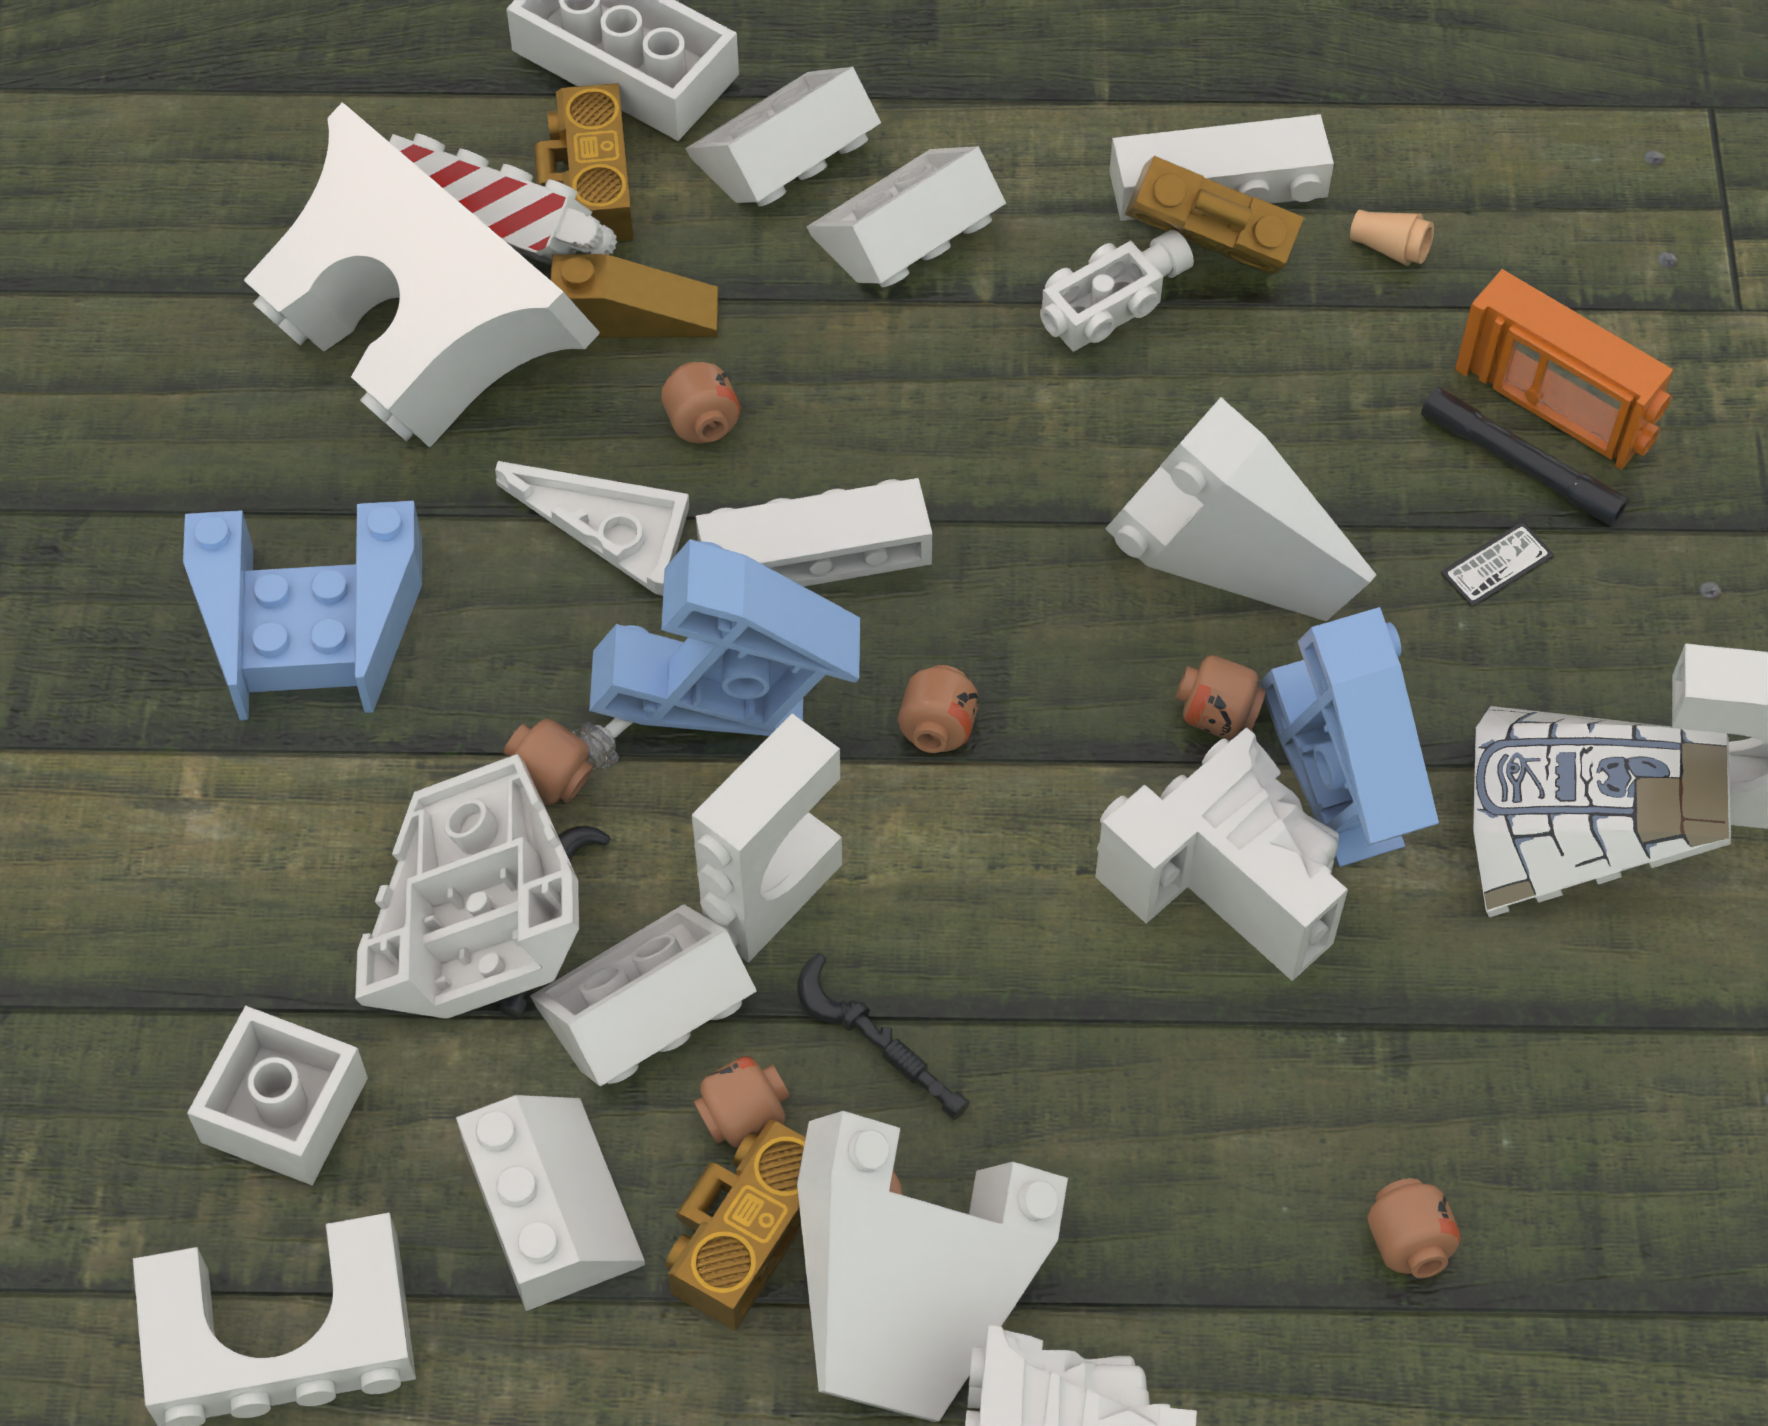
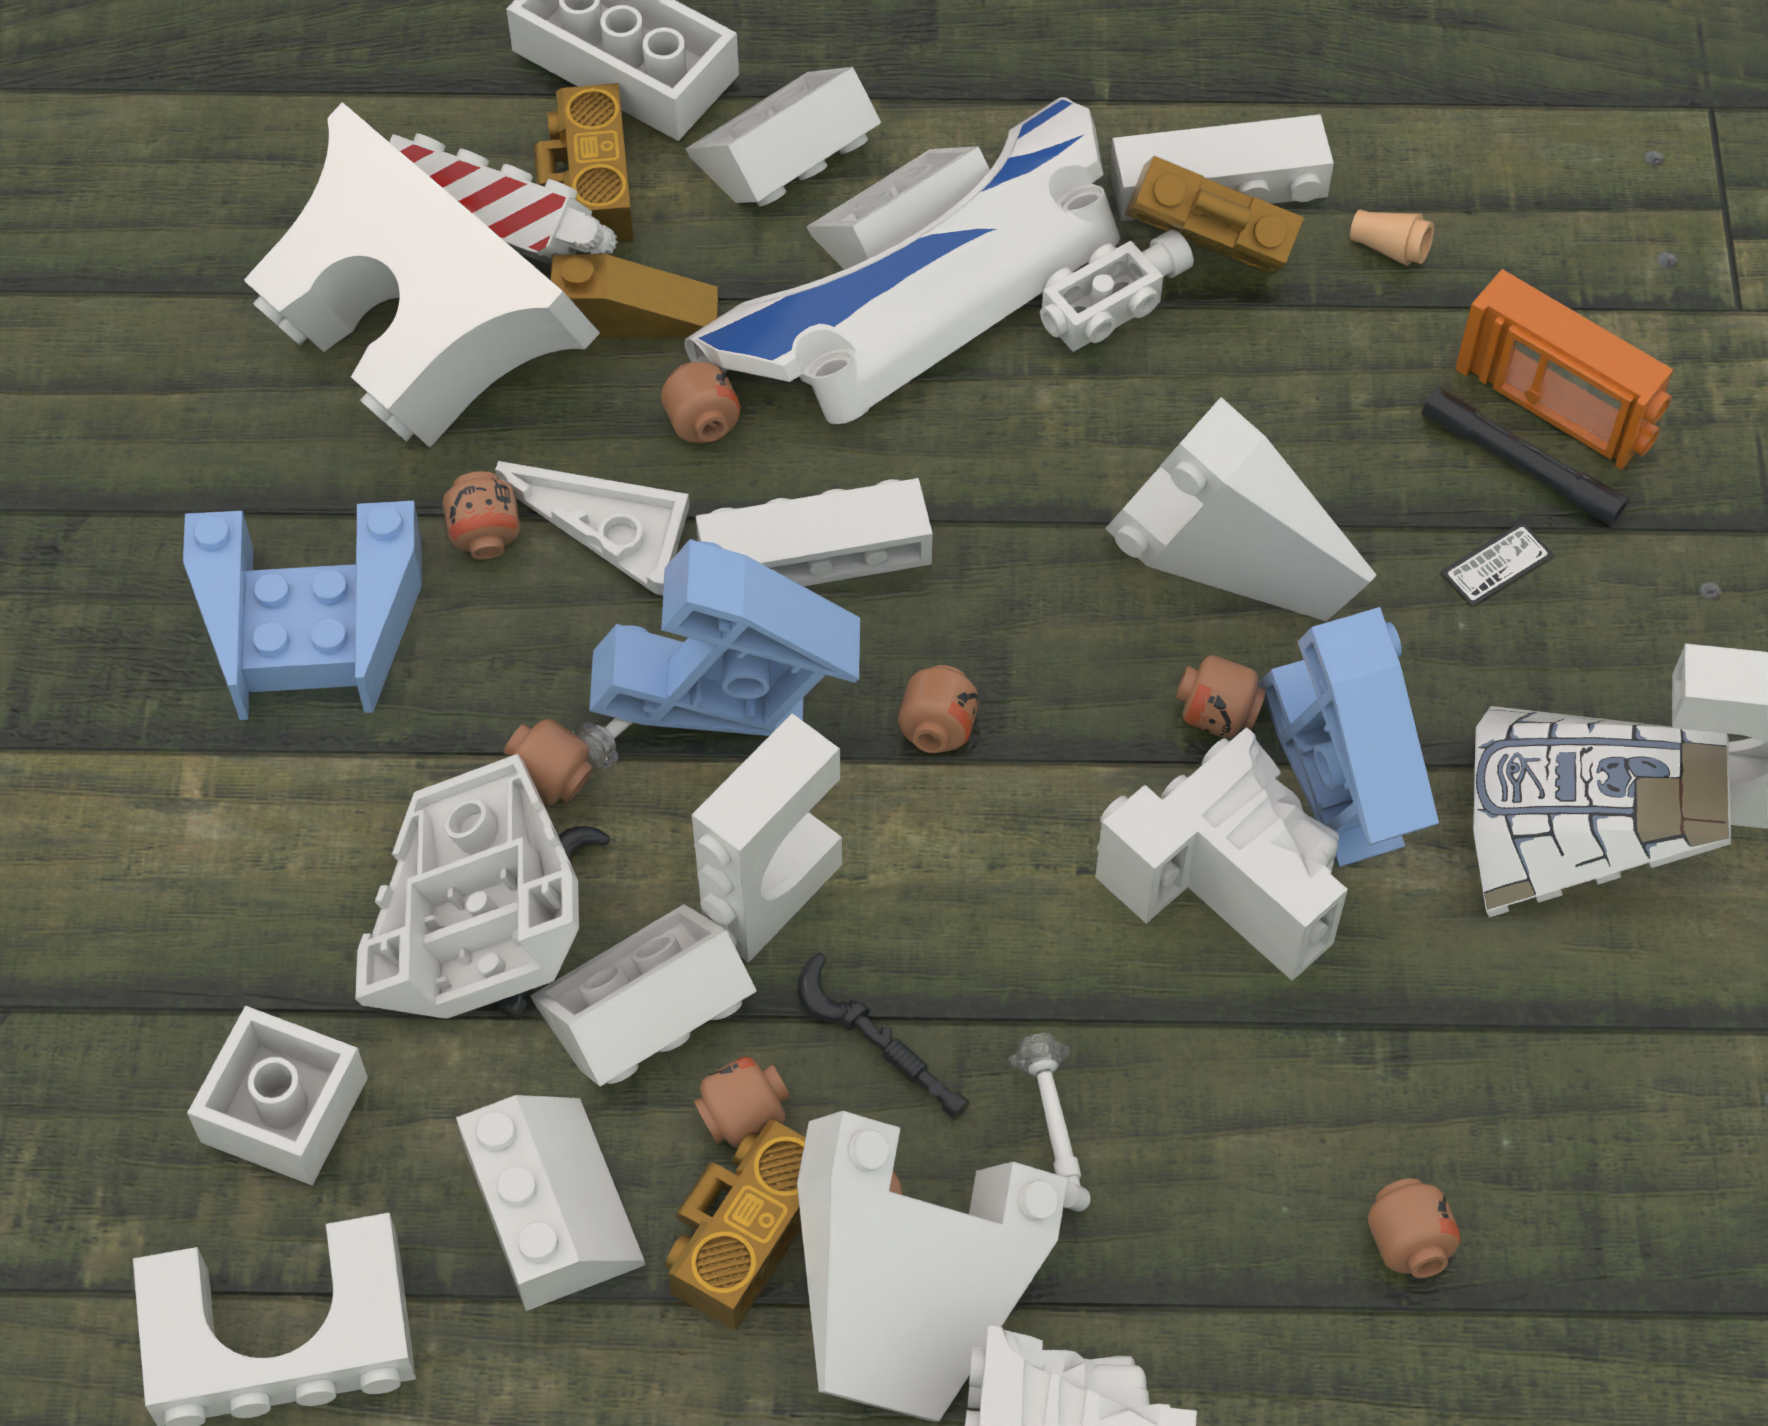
none -> nougat head [442,471,521,560]
none -> white panel [684,97,1120,424]
none -> white piece [1009,1033,1091,1212]

